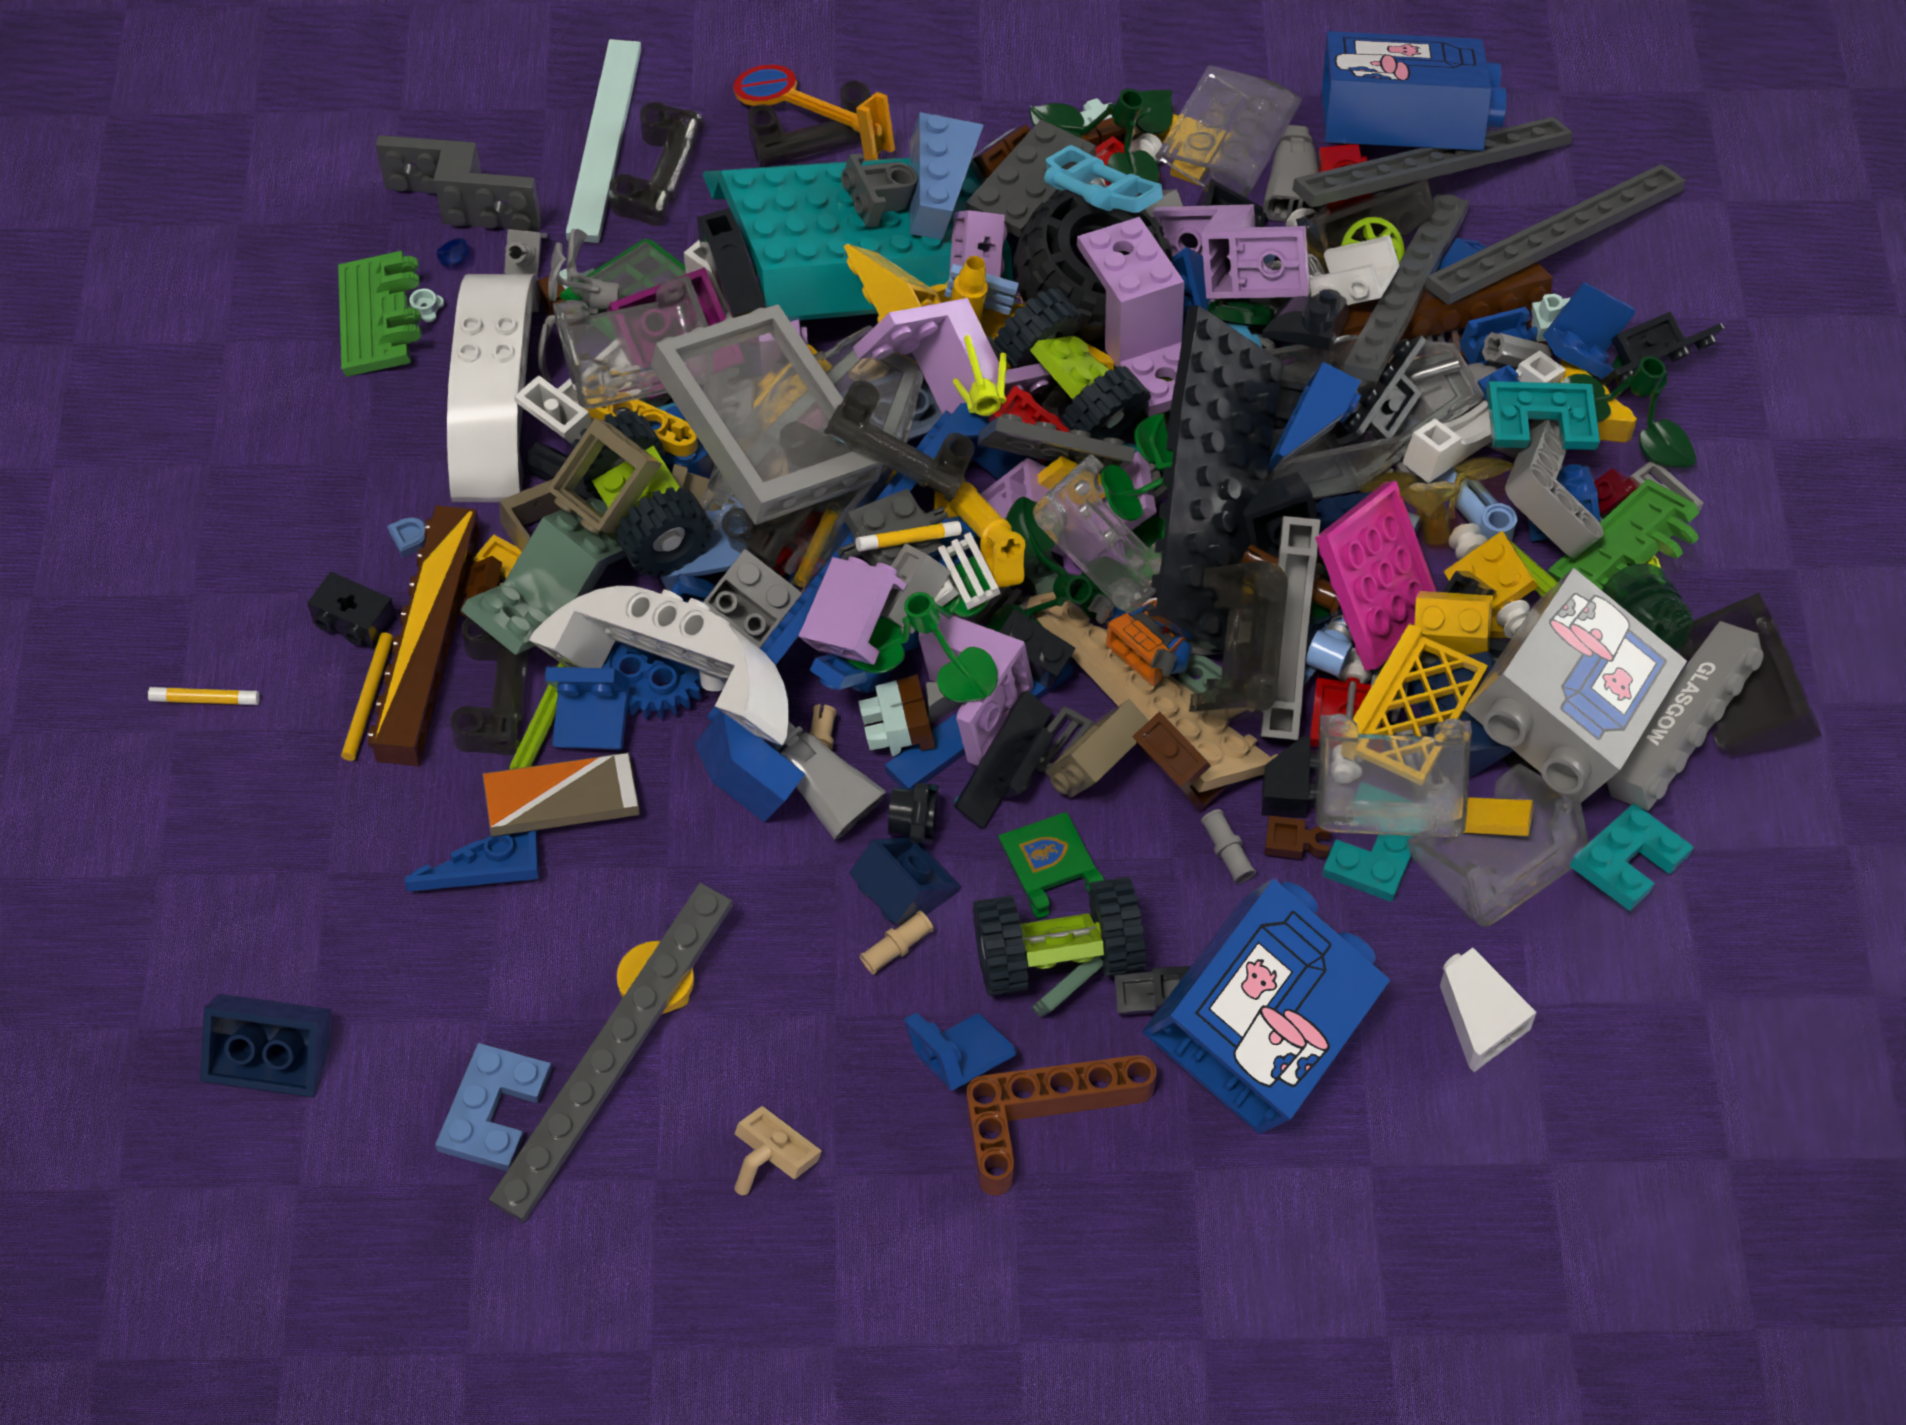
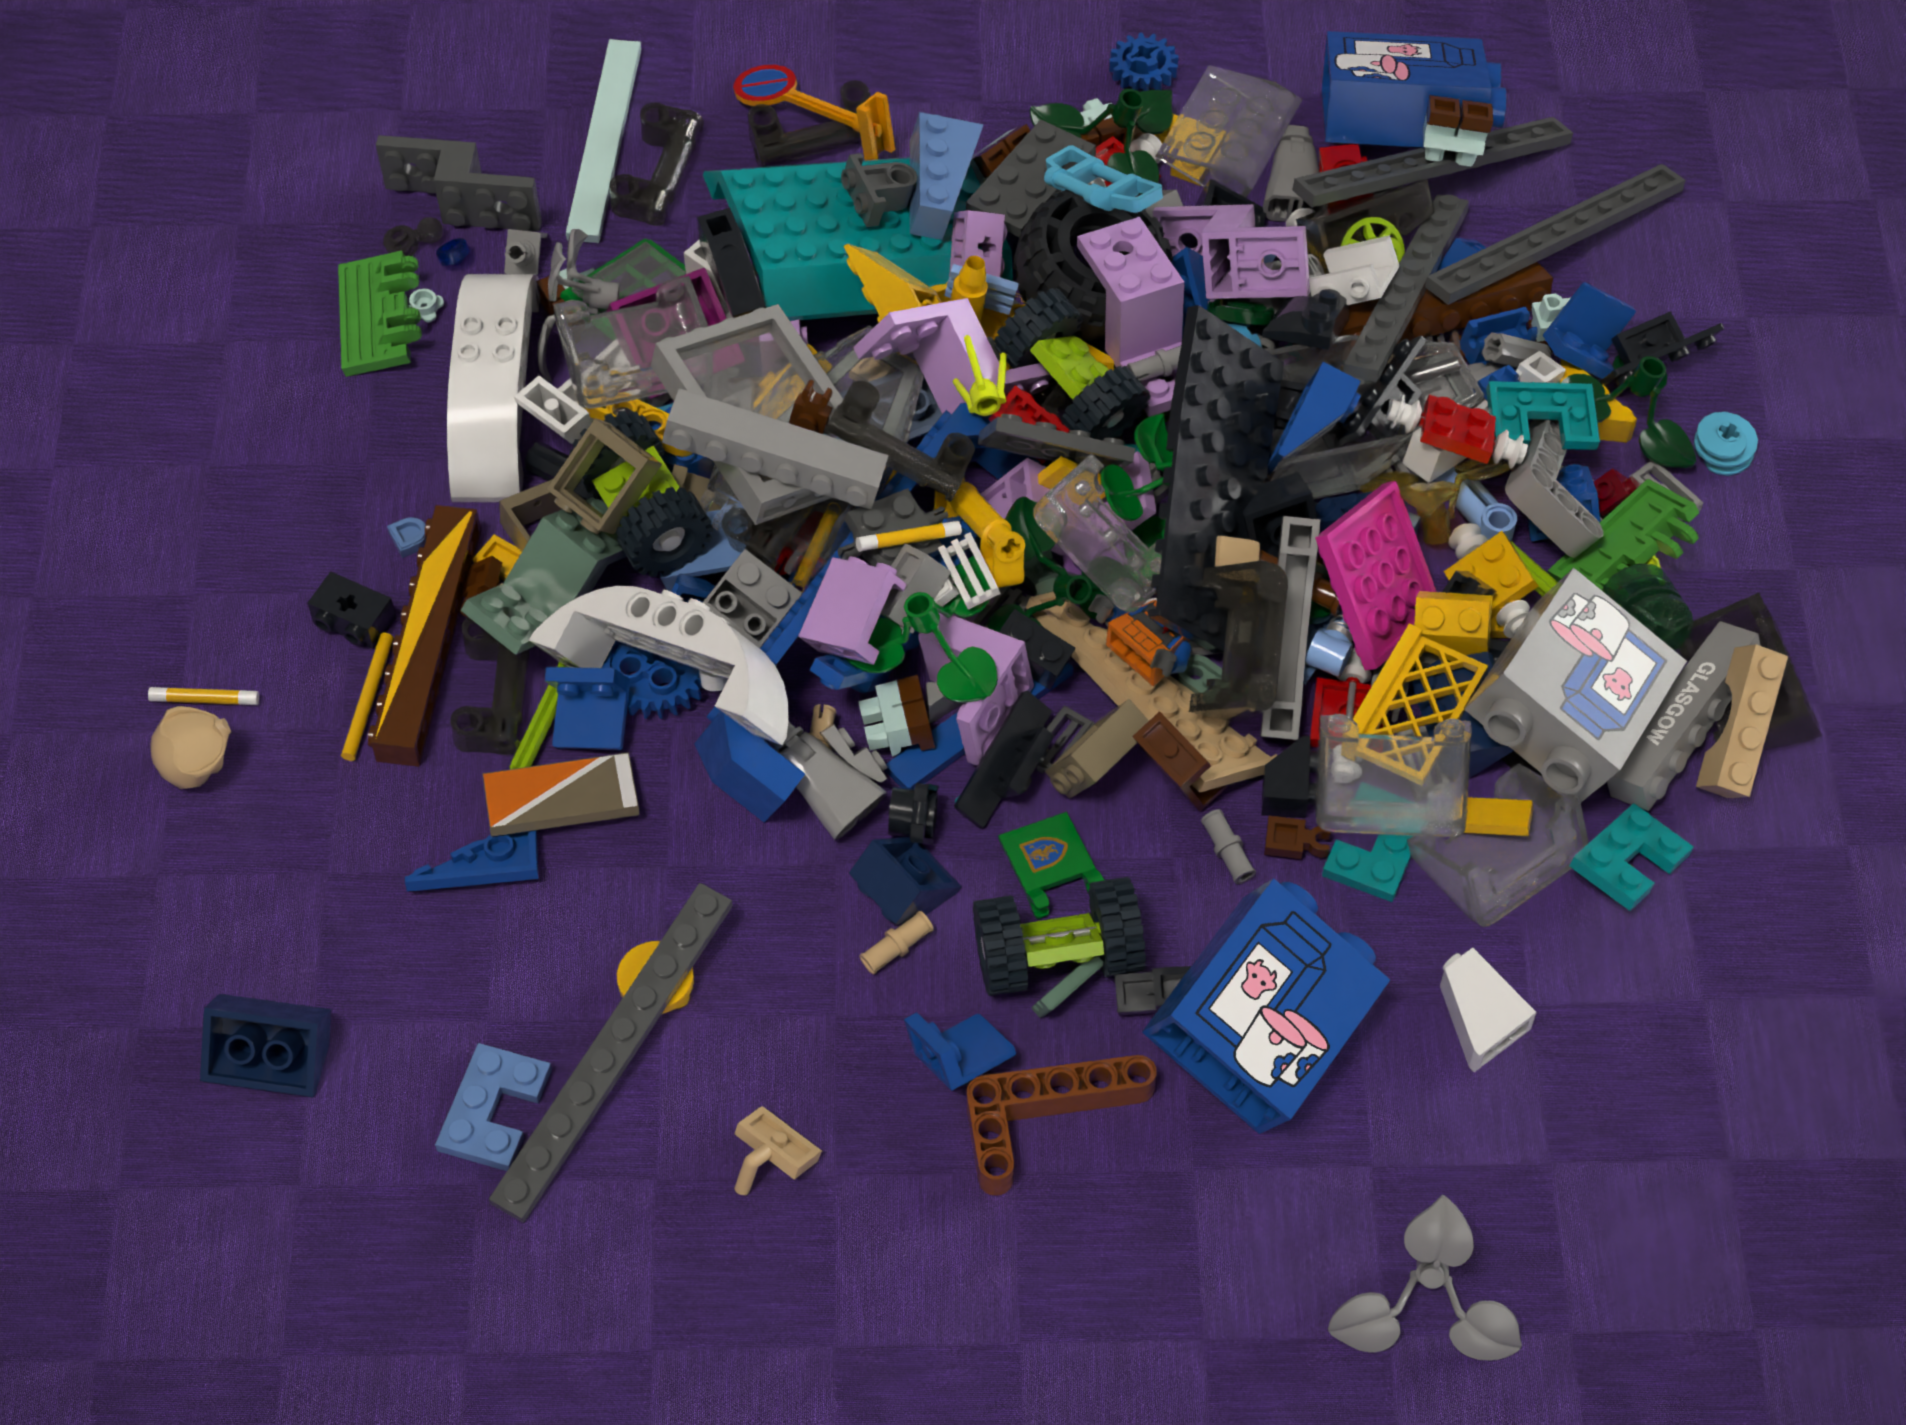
none -> tan helmet [150,706,231,789]
none -> clear smoke plate [383,217,443,256]
none -> light grey brick [662,388,889,510]
none -> reddish brown plate [789,380,833,435]
none -> light grey slope [820,725,887,782]
none -> blue gear [1109,33,1179,91]
none -> light grey pin [1127,346,1181,382]
none -> tan slope [1215,536,1260,579]
none -> light grey plant [1328,1195,1522,1360]
none -> red plate [1386,394,1528,469]
none -> hips [1423,95,1494,167]
none -> medium azure piece [1694,412,1758,476]
none -> tan arch [1696,644,1788,798]

